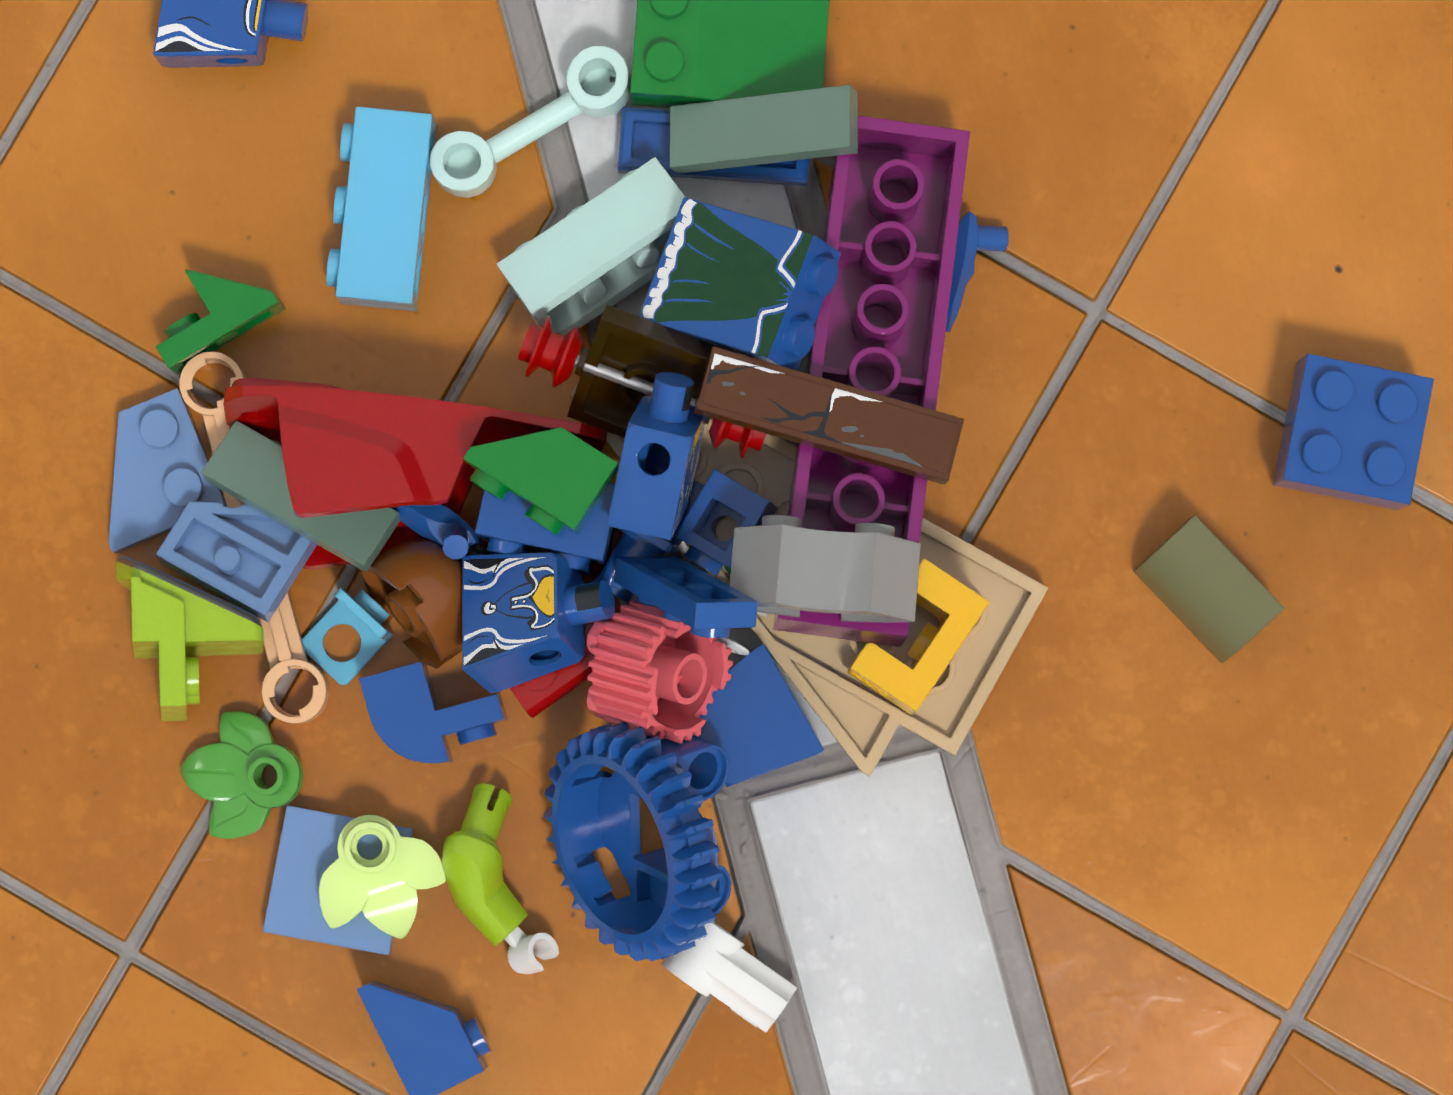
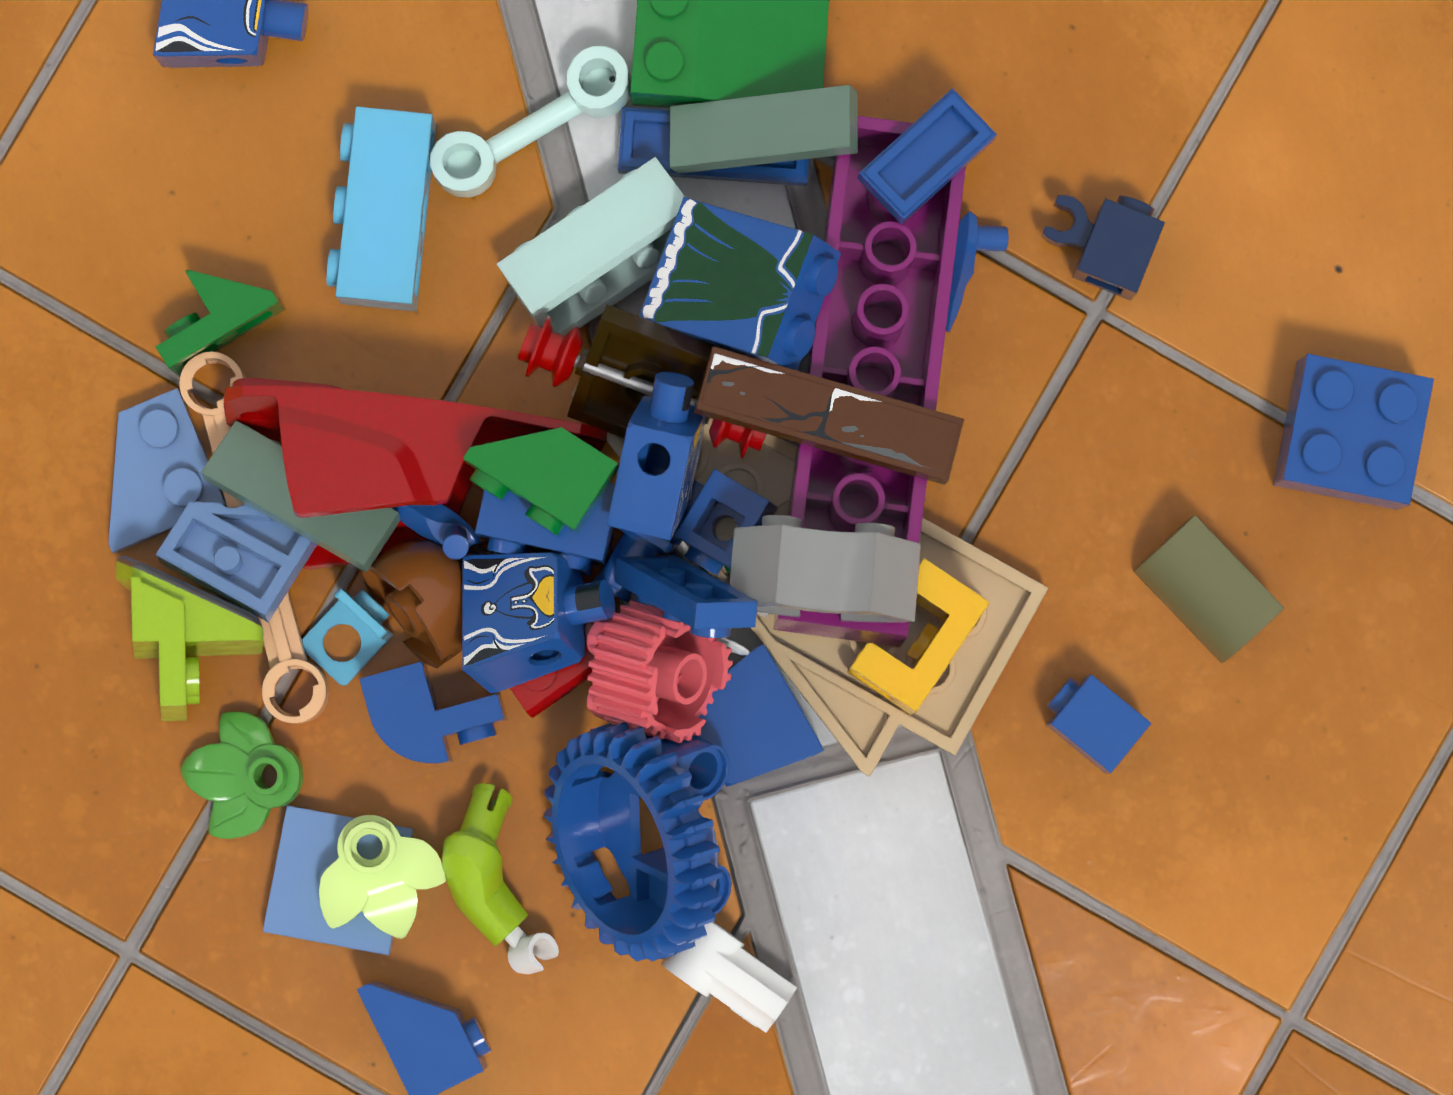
none -> blue tile [857,88,997,225]
none -> dark blue brick [1041,195,1165,301]
none -> blue brick [1046,674,1151,774]

